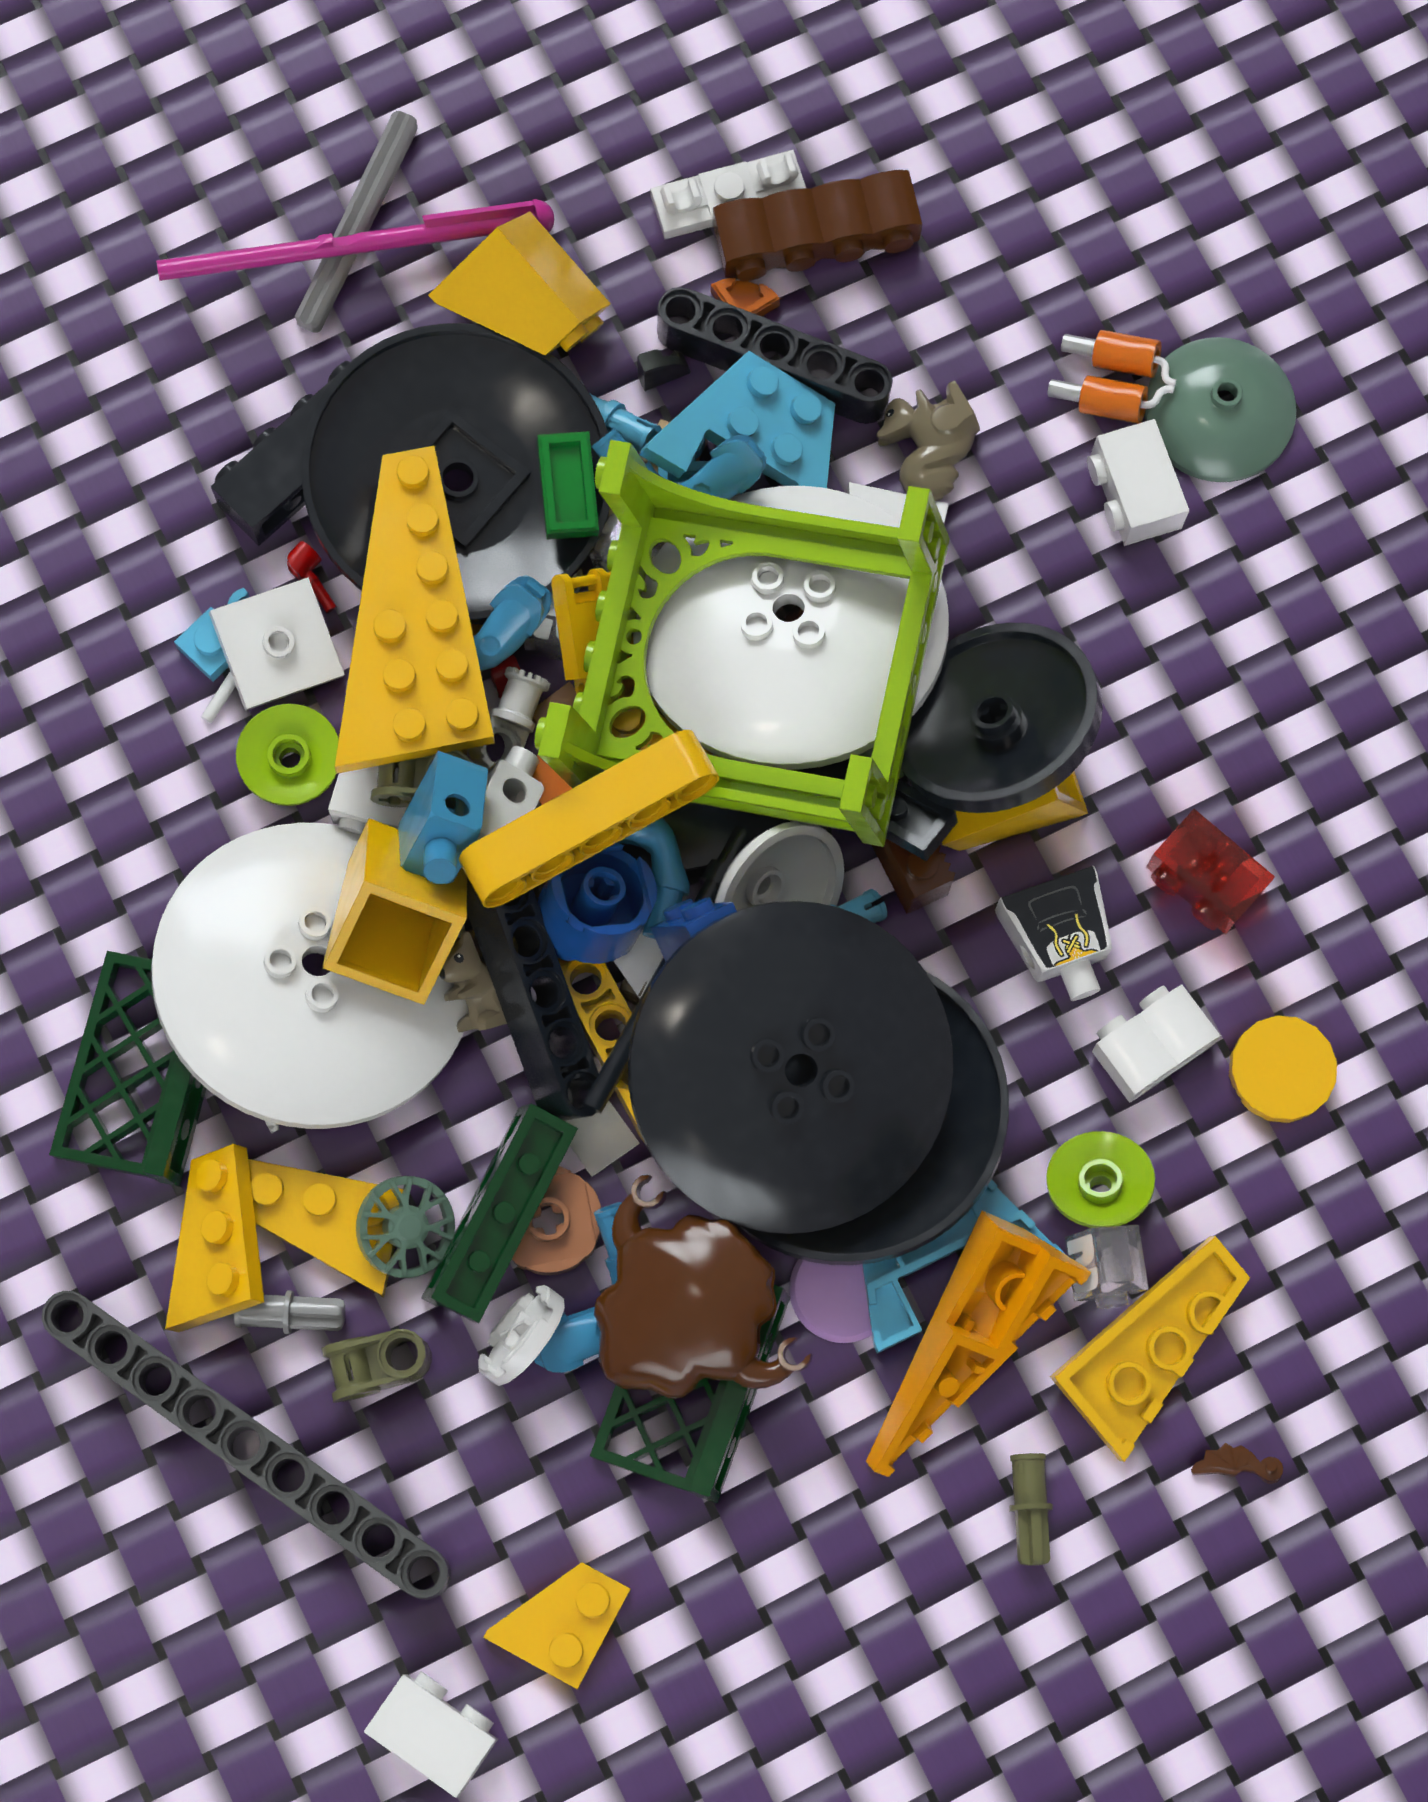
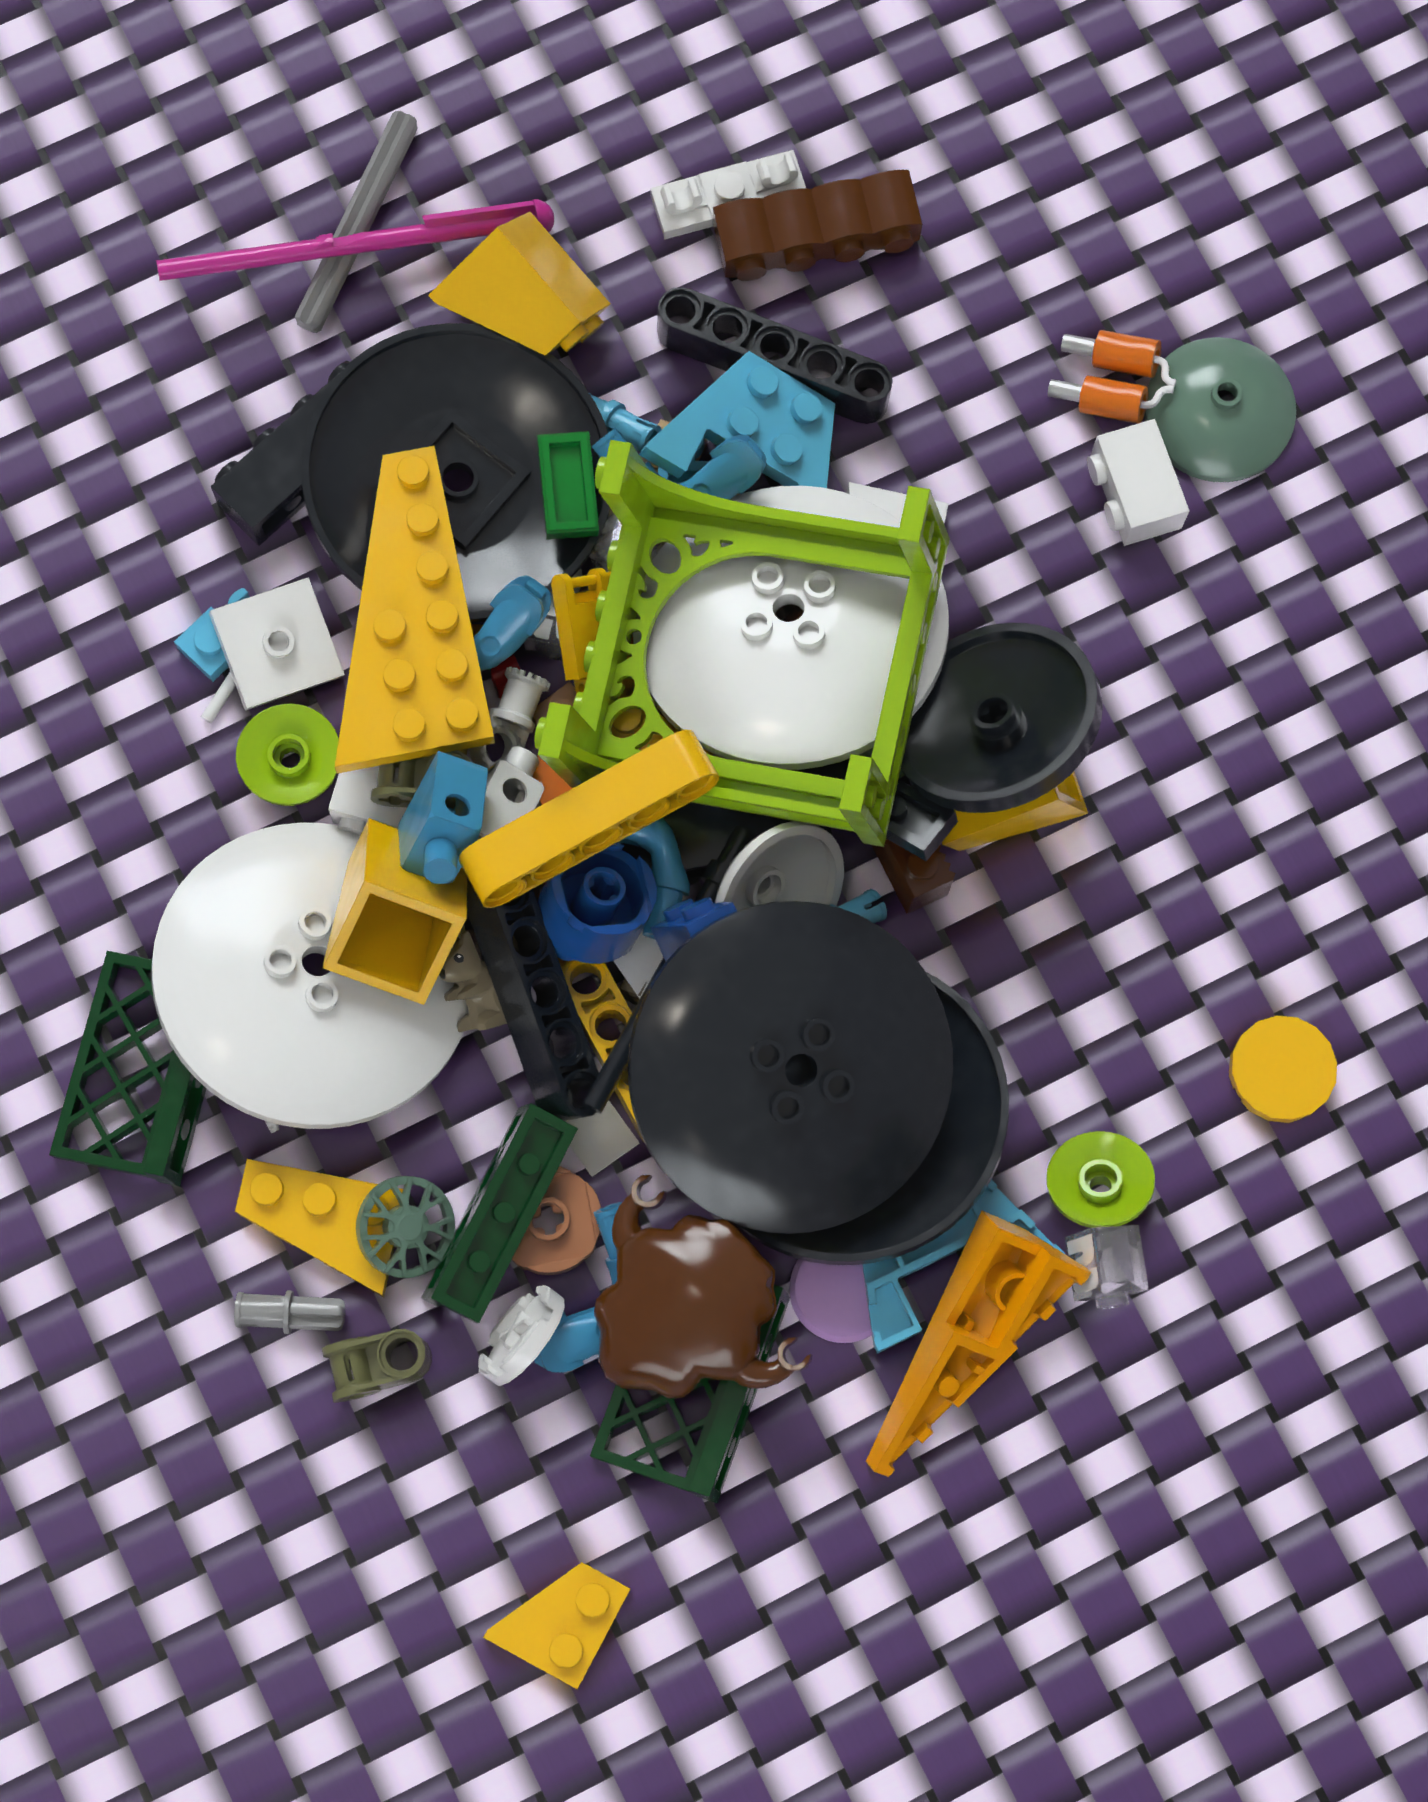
dark grey beam [42,1291,451,1600] -> none
yellow wing [165,1144,264,1333] -> none
red hand [287,541,337,613] -> none
white brick [364,1671,498,1798] -> none
pearl dark grey tile [637,349,691,391] -> none
orange tile [711,278,780,316] -> none
dark tan animal [877,380,980,501] -> none
torso [995,866,1112,1001] -> none
olive axle [1009,1453,1053,1566] -> none
yellow wing [1050,1236,1250,1462] -> none
white brick [1092,985,1221,1103] -> none
clear red brick [1146,809,1275,935] -> none
reddish brown piece [1191,1443,1283,1484] -> none

